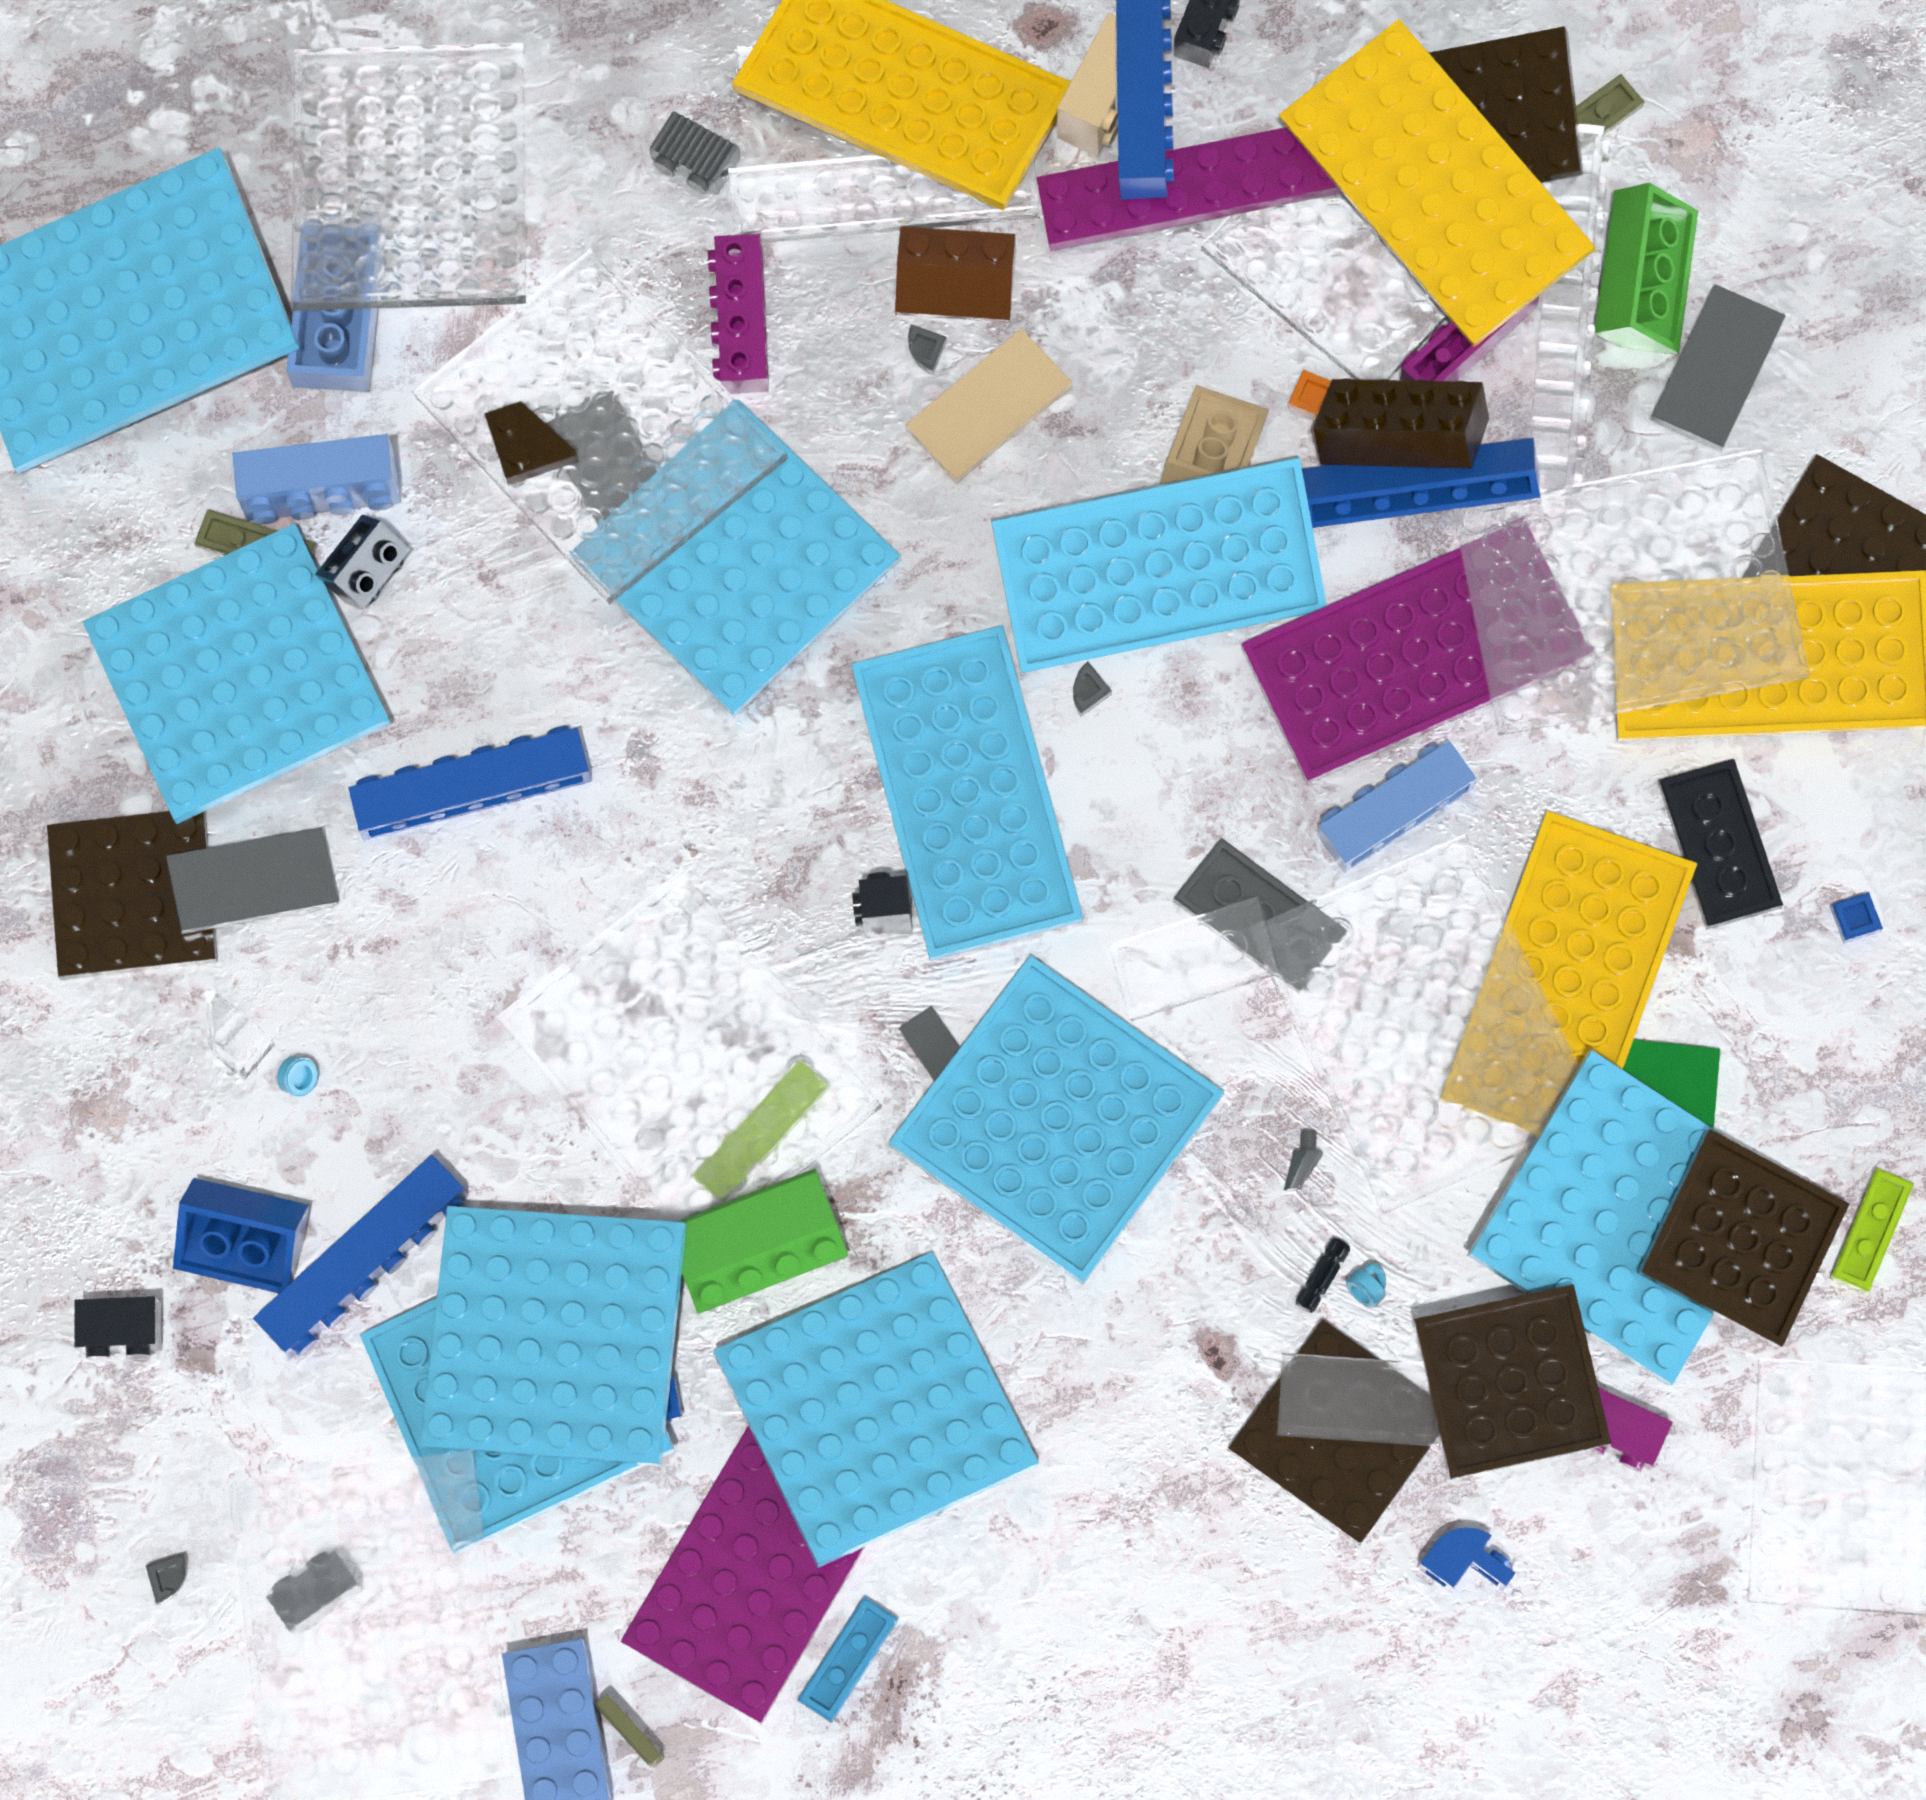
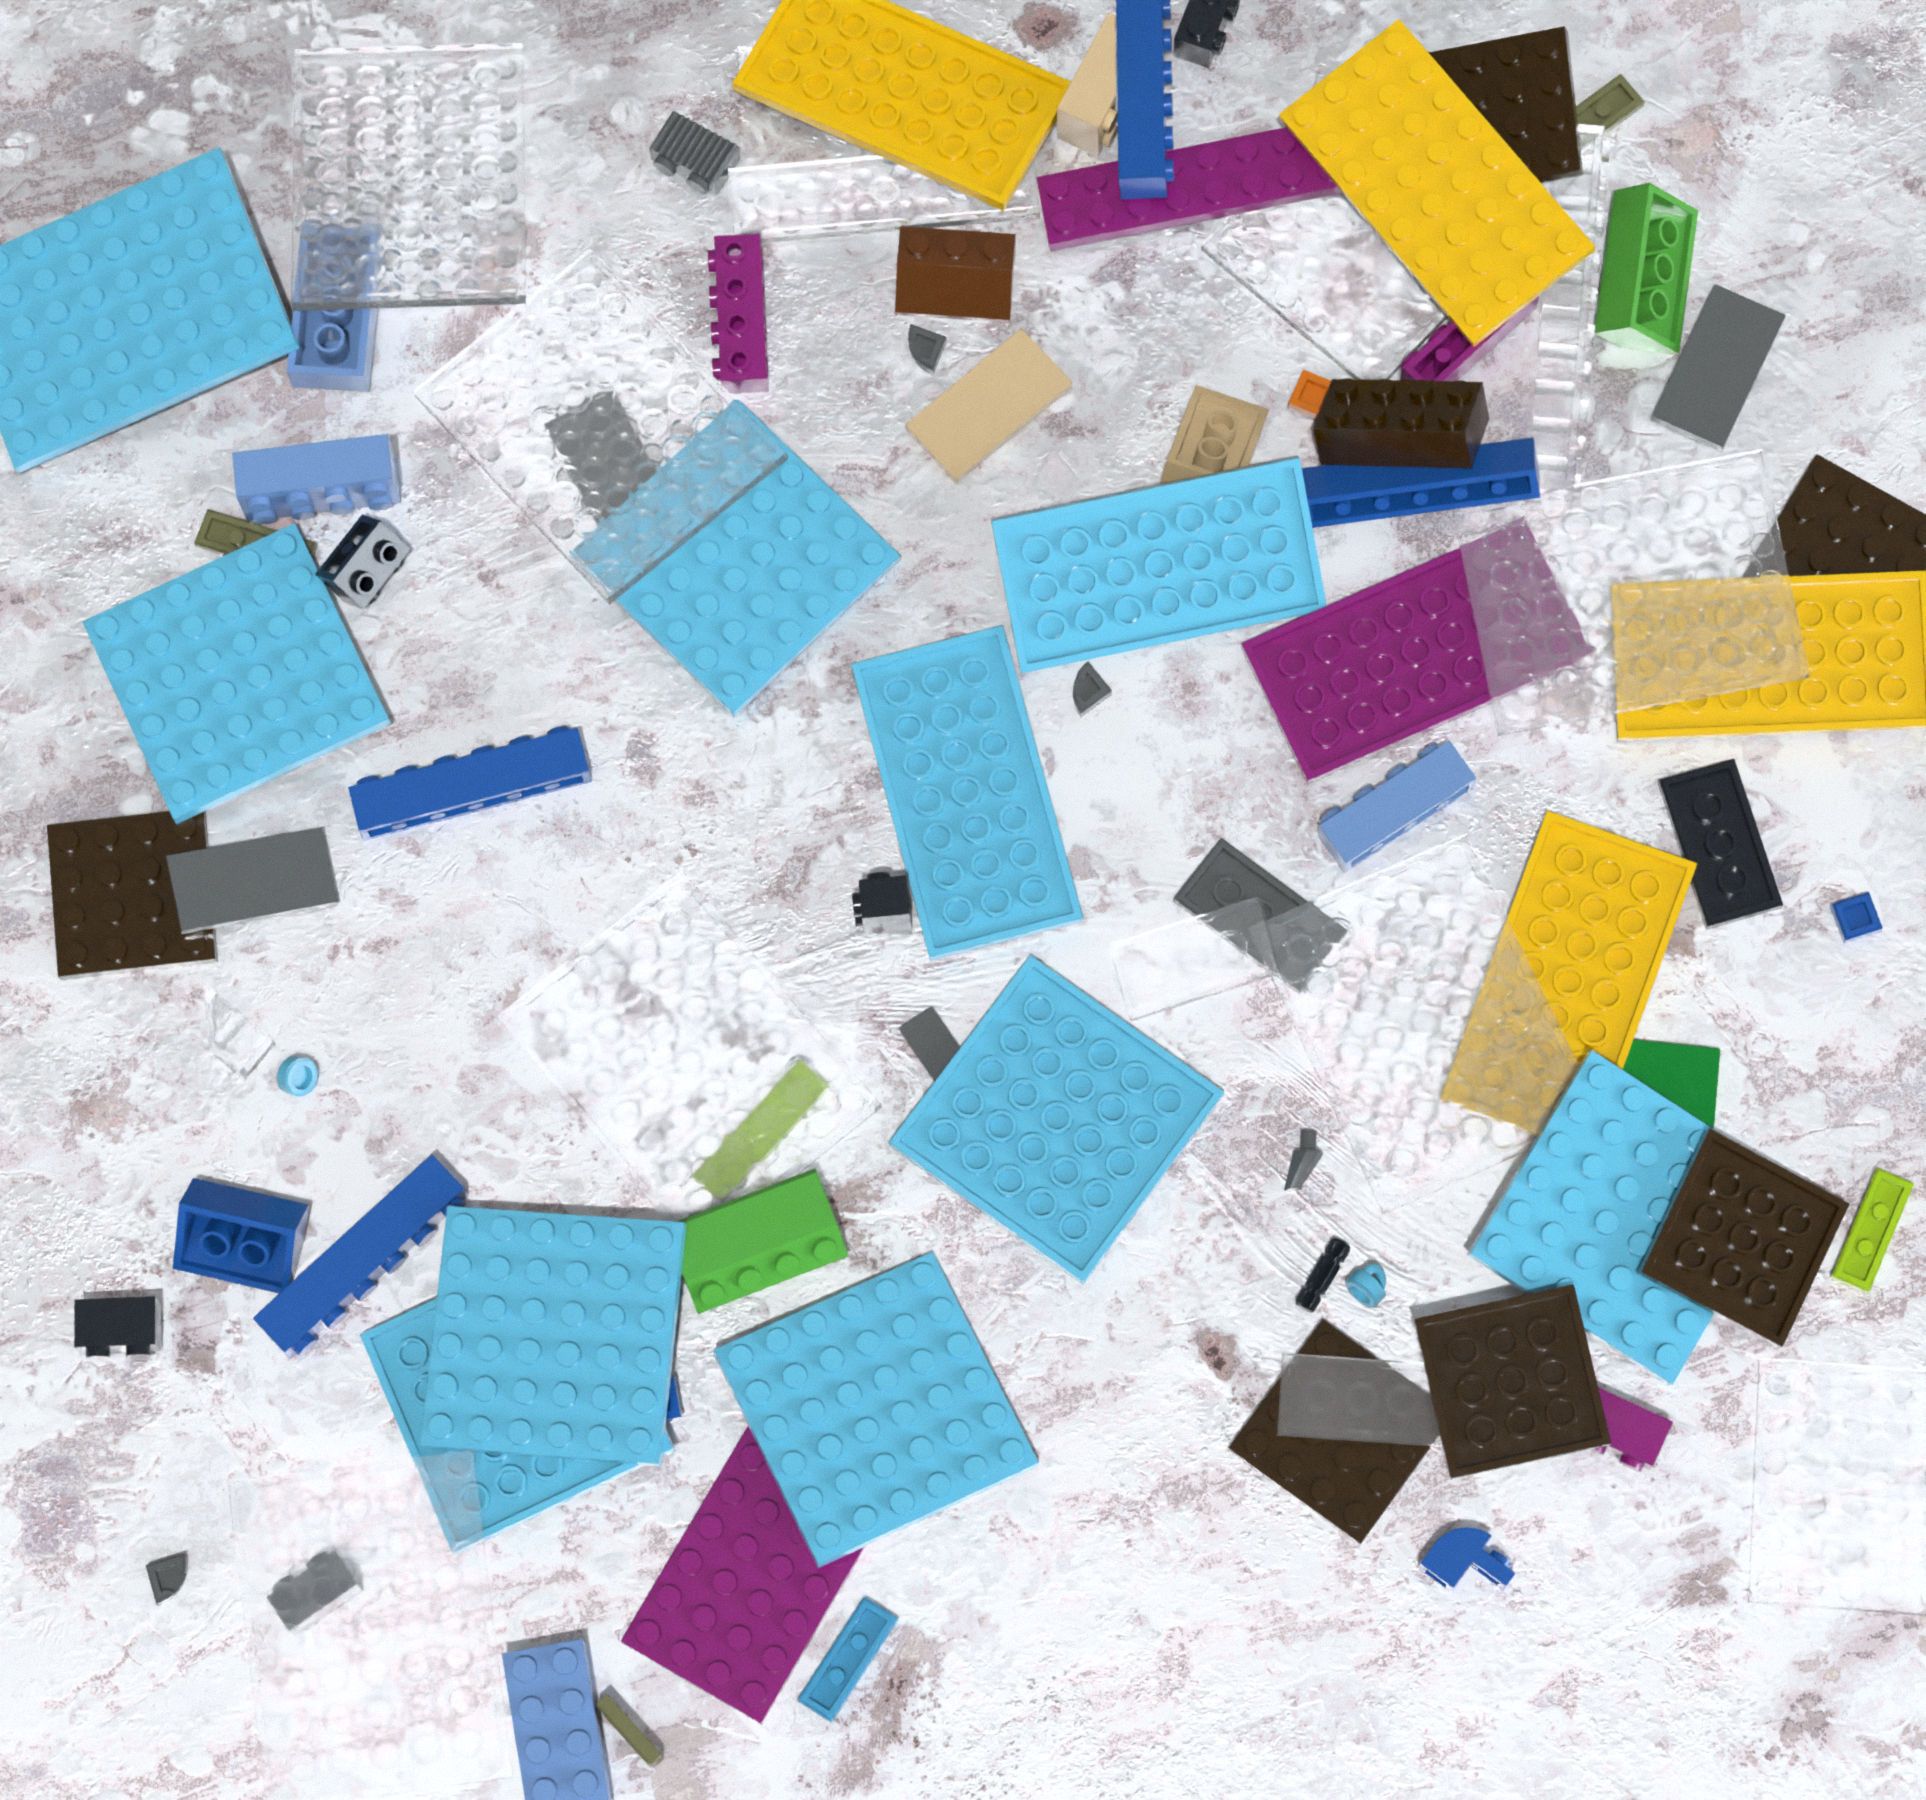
dark brown wing [484,401,579,486] -> none

